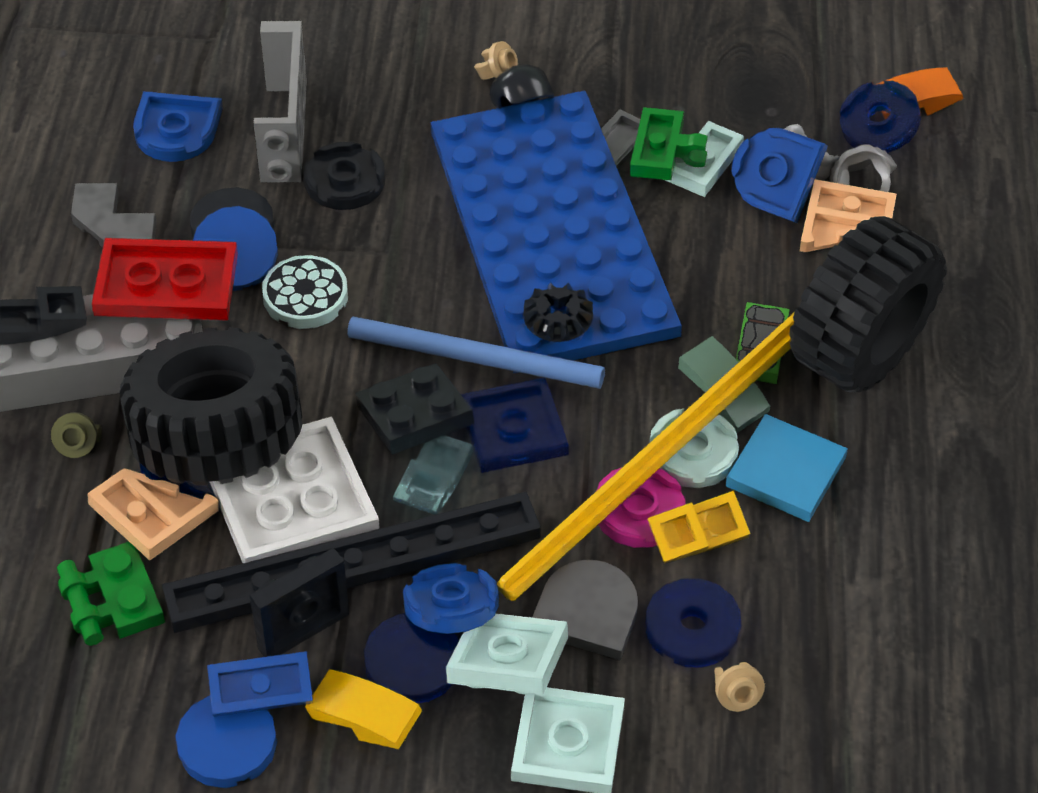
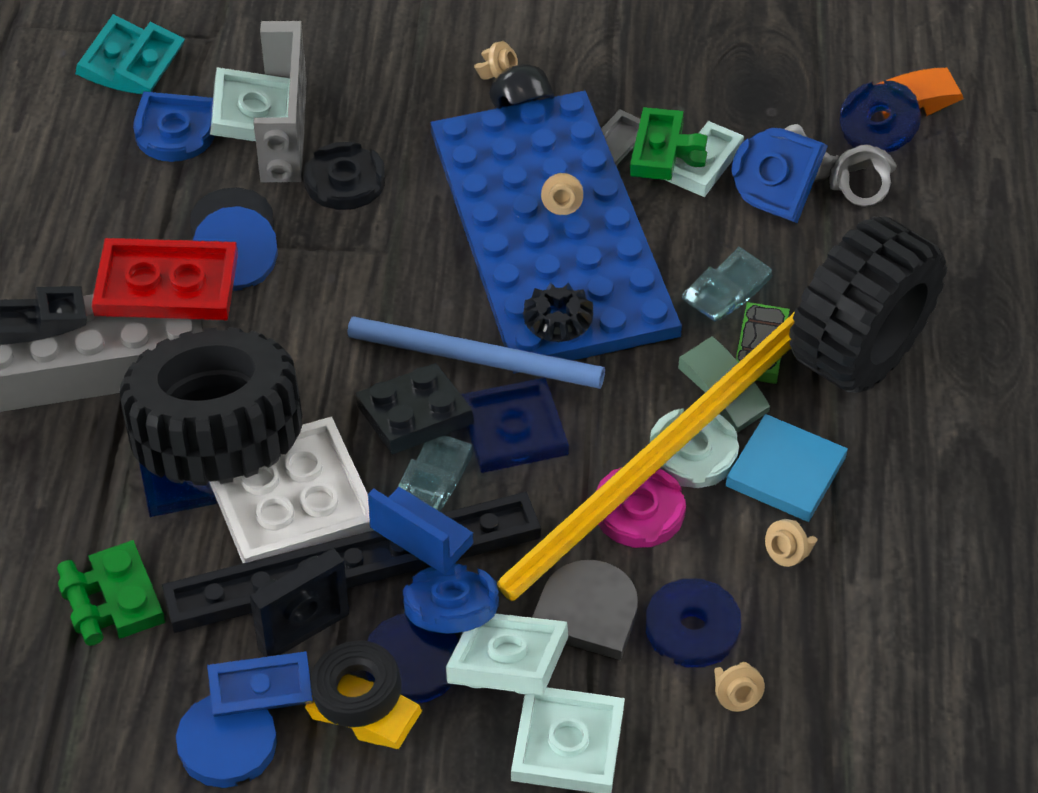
olive plate [51,412,102,458] -> none
flat silver tile [71,183,156,248] -> none
light nougat wing [88,468,219,561] -> none
light aqua tile [262,255,348,329] -> none
yellow slope [647,491,751,563] -> none
light nougat wing [799,179,897,252] -> none
none -> teal slope [75,14,185,94]
none -> light aqua plate [210,67,290,141]
none -> black tyre [311,641,401,727]
none -> blue panel [368,487,473,575]
none -> tan plate [541,173,584,215]
none -> clear light blue slope [682,247,772,322]
none -> tan plate [765,519,818,567]

